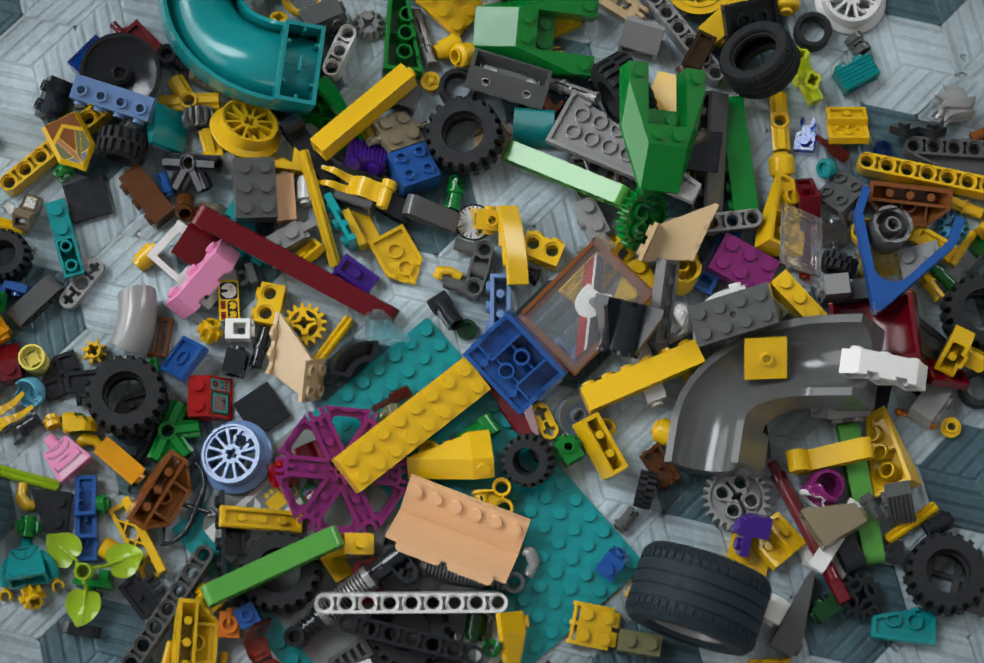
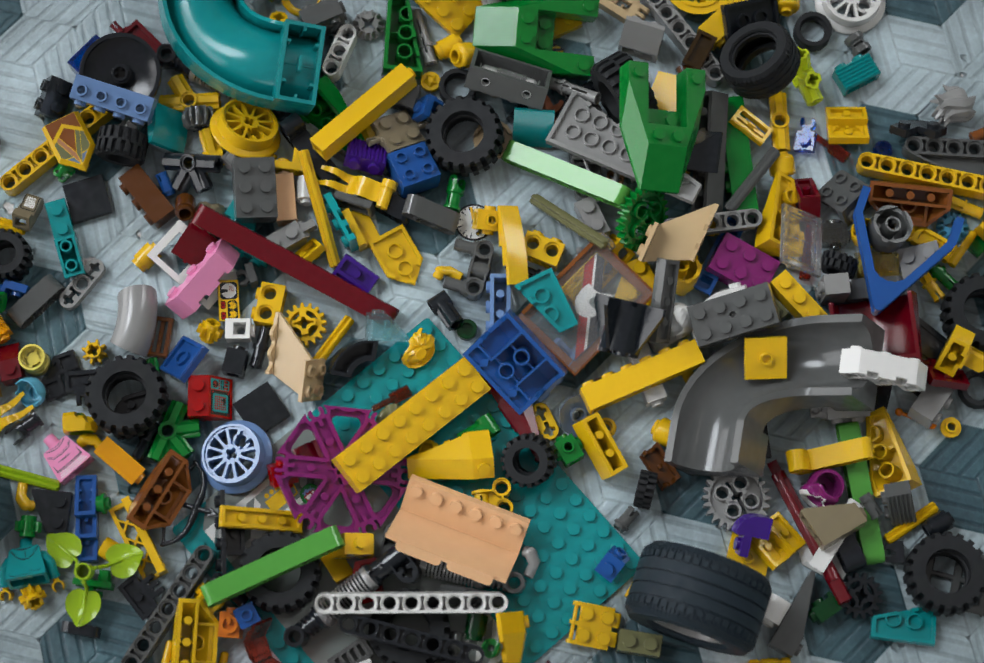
yellow plate [42,413,62,431] -> none
teal tile [816,158,838,179] -> none
none -> yellow hat [402,328,435,369]
none -> blue bracket [412,93,444,123]
none -> teal wing [514,267,579,333]
none -> olive axle [530,194,609,249]
none -> dark grey axle [724,147,780,211]
none -> yellow tile [729,105,773,147]

